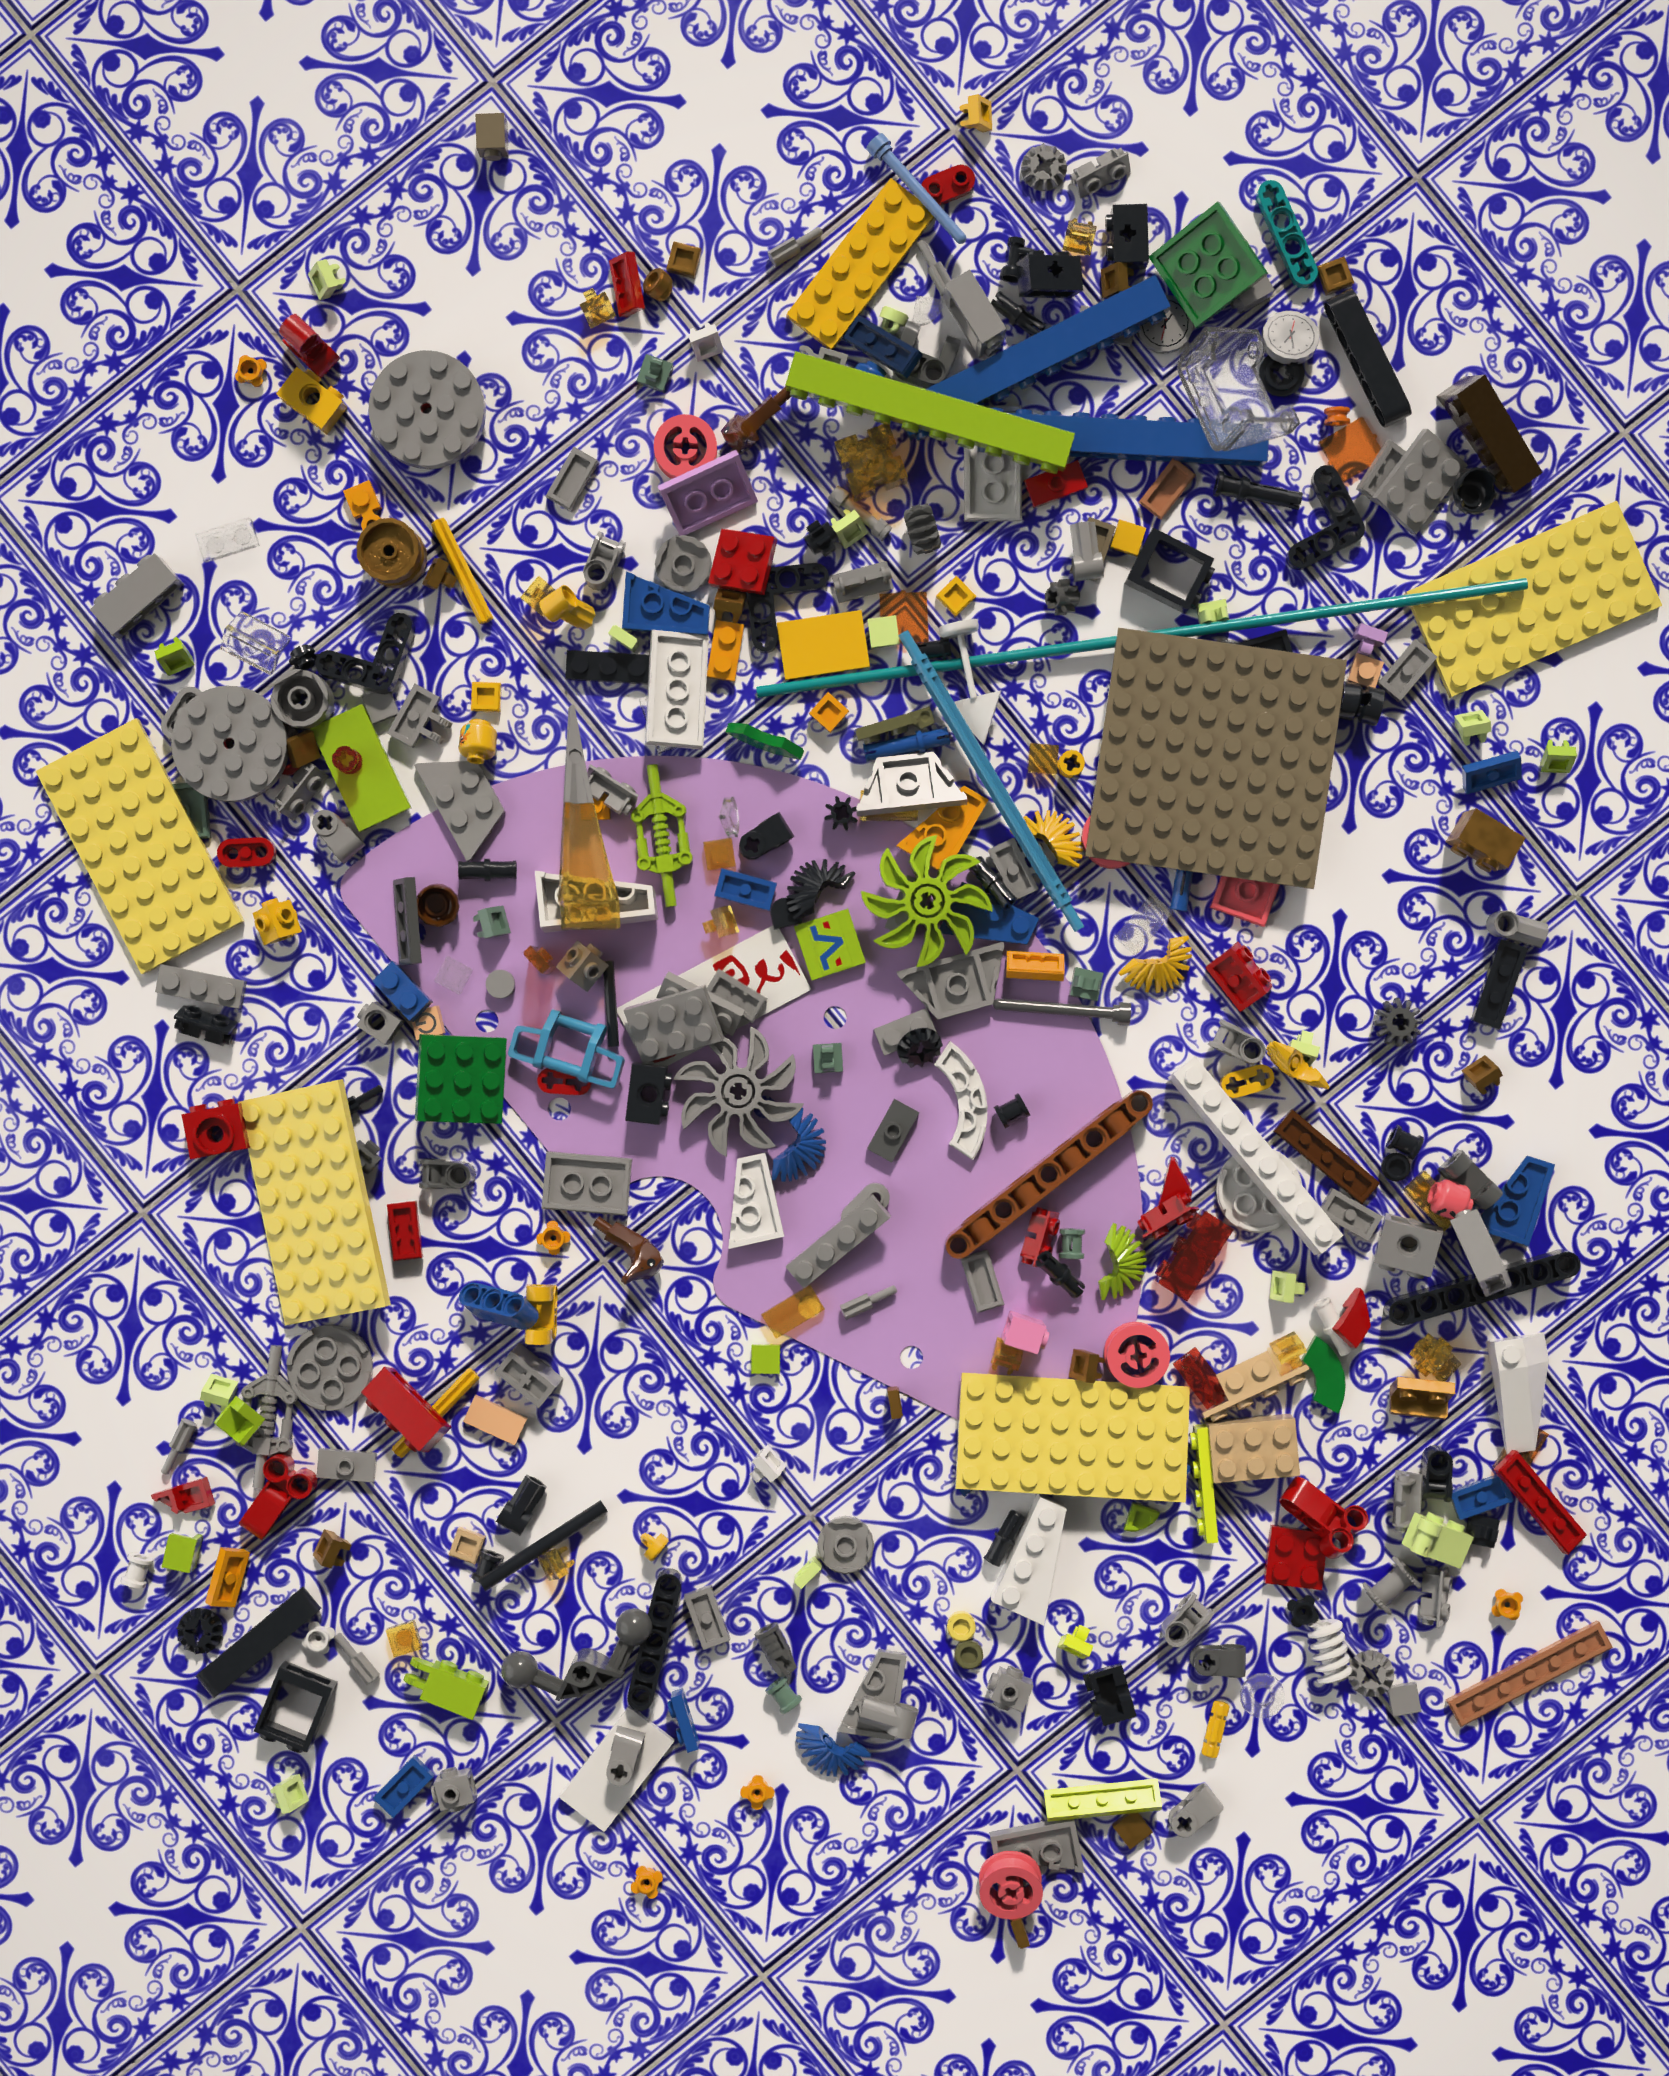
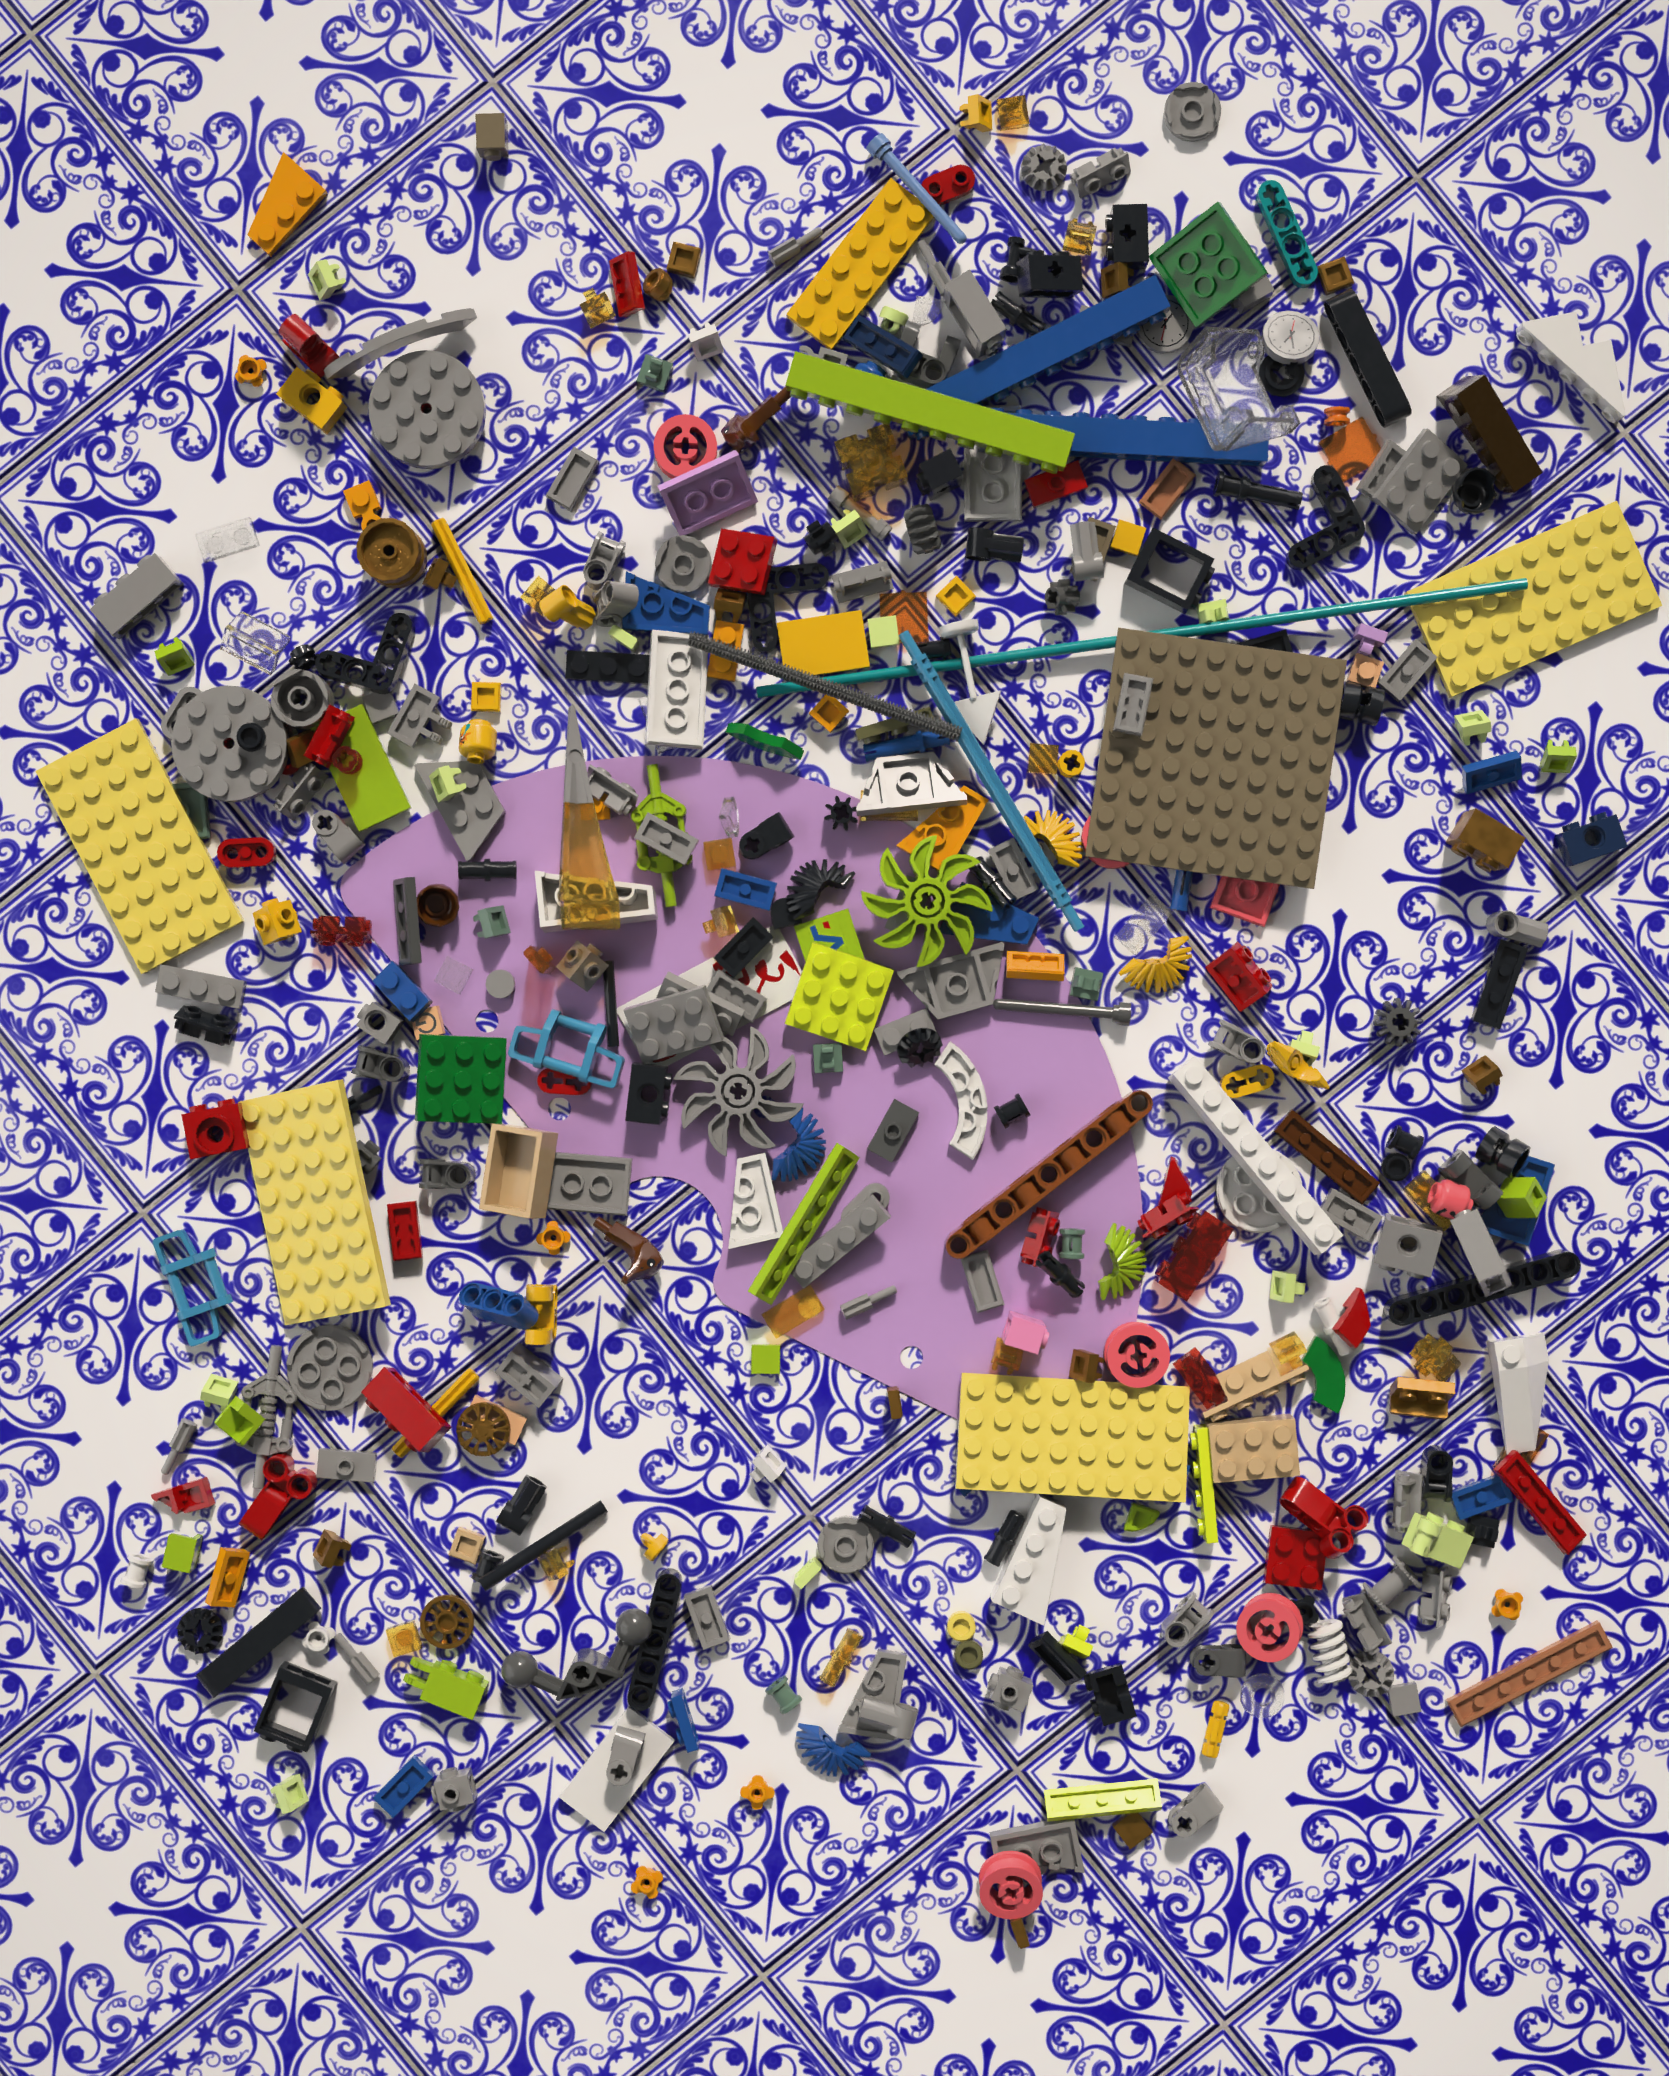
dark grey hinge [754,1622,797,1677] -> none
none -> dark azure bar [152,1229,233,1346]
none -> black plate [236,723,266,752]
none -> light orange wing [247,152,328,257]
none -> red hinge [303,704,355,768]
none -> clear red hinge [310,916,372,947]
none -> light grey tile [324,308,477,379]
none -> dark grey piece [351,1045,410,1082]
none -> pearl gold wheel [420,1594,474,1649]
none -> yellowish green tile [429,765,466,803]
none -> pearl gold wheel [456,1402,511,1456]
none -> tan piece [479,1124,558,1219]
none -> light grey piece [592,580,639,627]
none -> light grey plate [634,812,699,866]
none -> dark grey axle [688,631,963,742]
none -> black plate [713,917,774,978]
none -> lime plate [748,1143,860,1305]
none -> neon yellow plate [784,942,894,1051]
none -> clear yellow pin [819,1628,863,1687]
none -> black pin [857,1505,916,1548]
none -> black brick [915,448,963,501]
none -> black piece [965,527,1024,563]
none -> clear yellow tile [996,95,1029,131]
none -> black tile [1028,1631,1087,1686]
none -> light grey plate [1113,673,1153,737]
none -> light grey tile [1163,82,1222,142]
none -> coral wheel [1236,1593,1304,1662]
none -> light grey hinge [1342,1592,1392,1655]
none -> black wheel [1475,1126,1531,1179]
none -> lime panel [1497,1177,1547,1218]
none -> white slope [1515,312,1626,423]
none -> dark blue brick [1555,812,1628,867]

